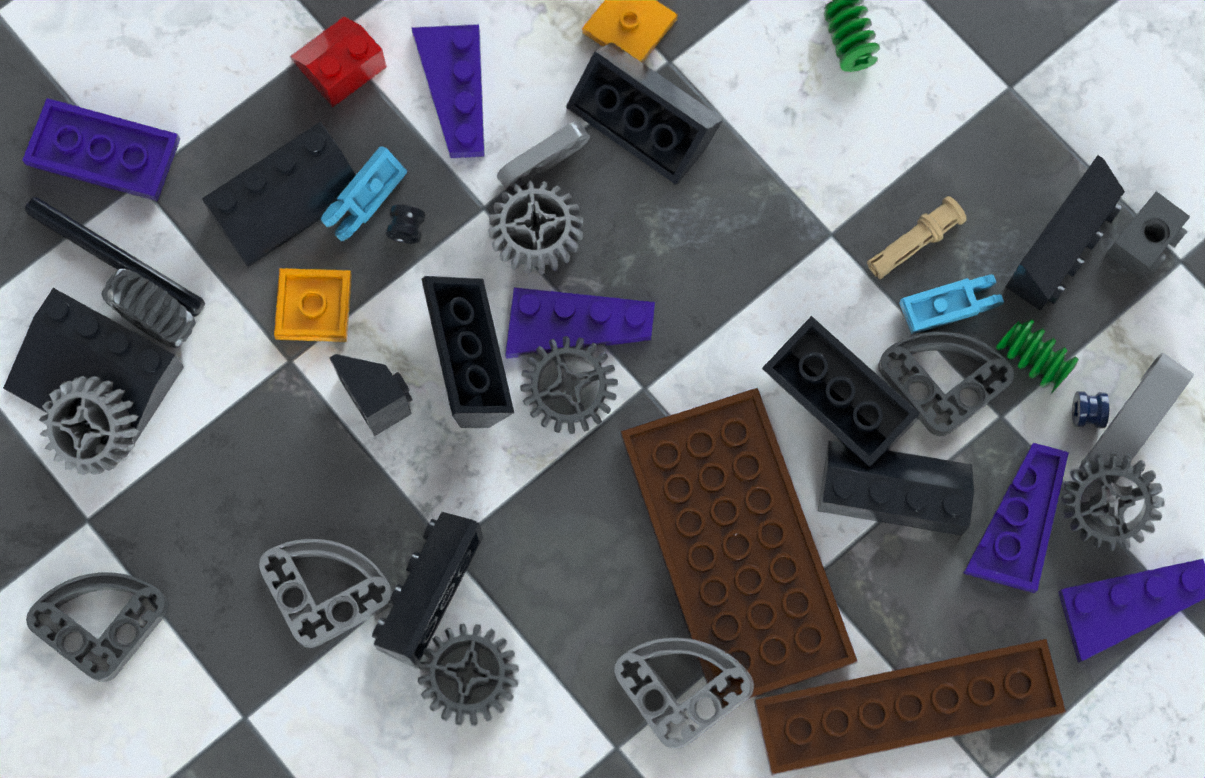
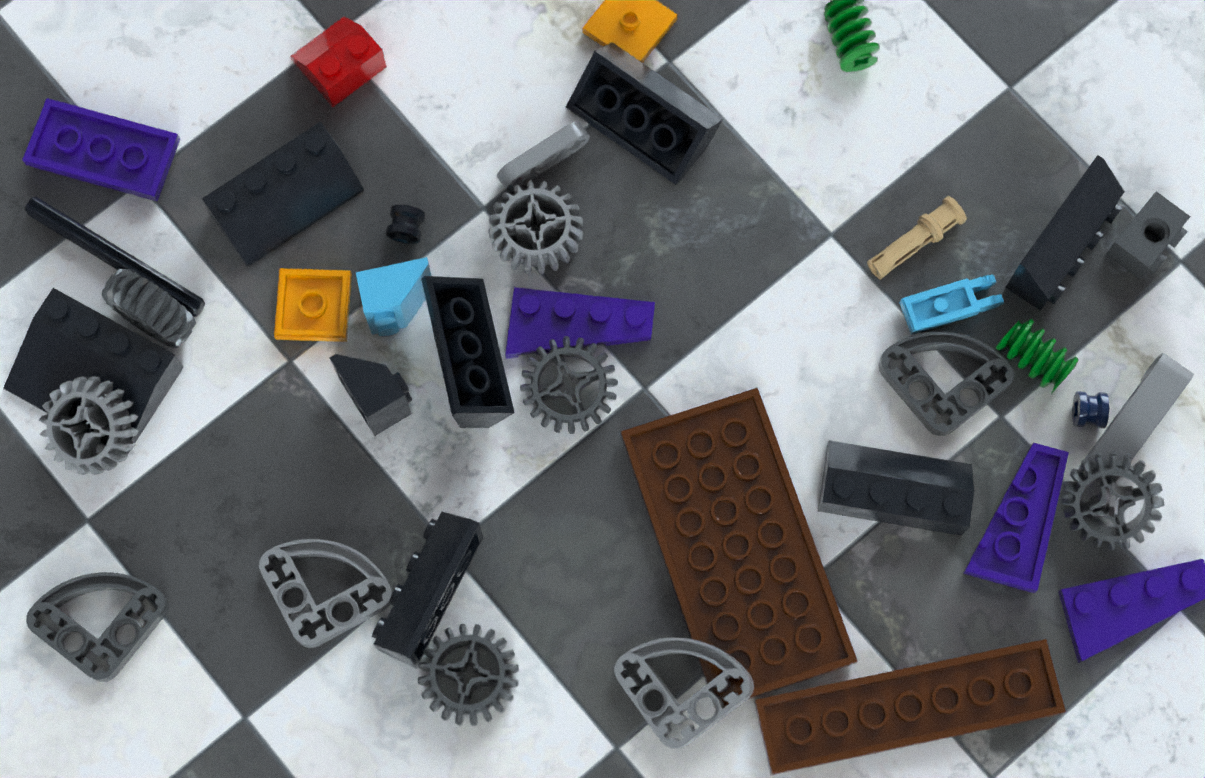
medium azure hinge [321,146,407,241] -> none
dark purple wing [411,24,485,158] -> none
black slope [762,316,920,467] -> none
none -> medium azure slope [356,257,432,336]

